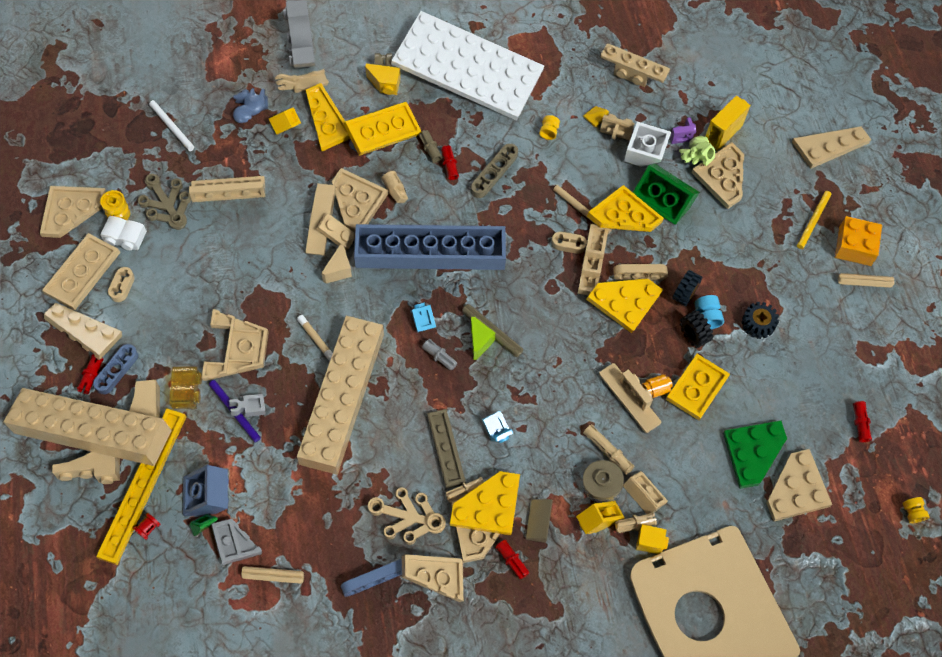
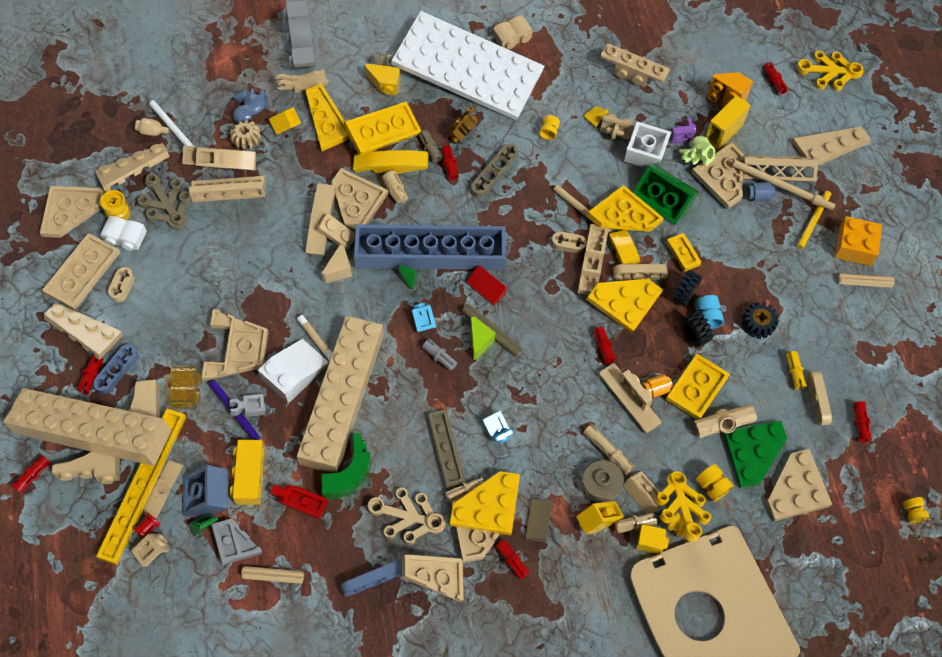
none -> red pin [11,455,51,494]
none -> tan wing [95,143,170,193]
none -> tan bracket [131,534,170,567]
none -> tan plant [135,118,169,136]
none -> tan piece [142,460,183,518]
none -> tan slope [182,146,256,170]
none -> tan gear [230,119,261,151]
none -> yellow brick [230,440,265,505]
none -> white slope [258,339,330,403]
none -> red hinge [270,484,328,520]
none -> green arch [322,433,371,500]
none -> yellow slope [353,150,428,174]
none -> green slope [398,265,417,290]
none -> pearl gold hinge [445,104,479,144]
none -> red slope [466,265,507,306]
none -> tan brick [493,15,533,49]
none -> red axle [594,327,616,365]
none -> yellow slope [609,230,640,264]
none -> yellow plant [655,471,712,542]
none -> yellow plate [666,233,701,272]
none -> yellow wheel [667,512,685,538]
none -> tan piece [694,404,757,438]
none -> yellow wheel [696,464,734,502]
none -> light orange slope [706,72,754,108]
none -> tan bar [733,160,836,211]
none -> tan fence [743,155,818,181]
none -> sand blue brick [747,182,775,201]
none -> red pin [762,62,789,95]
none -> yellow axle [786,351,807,390]
none -> yellow plant [797,51,863,91]
none -> tan beam [808,371,832,426]

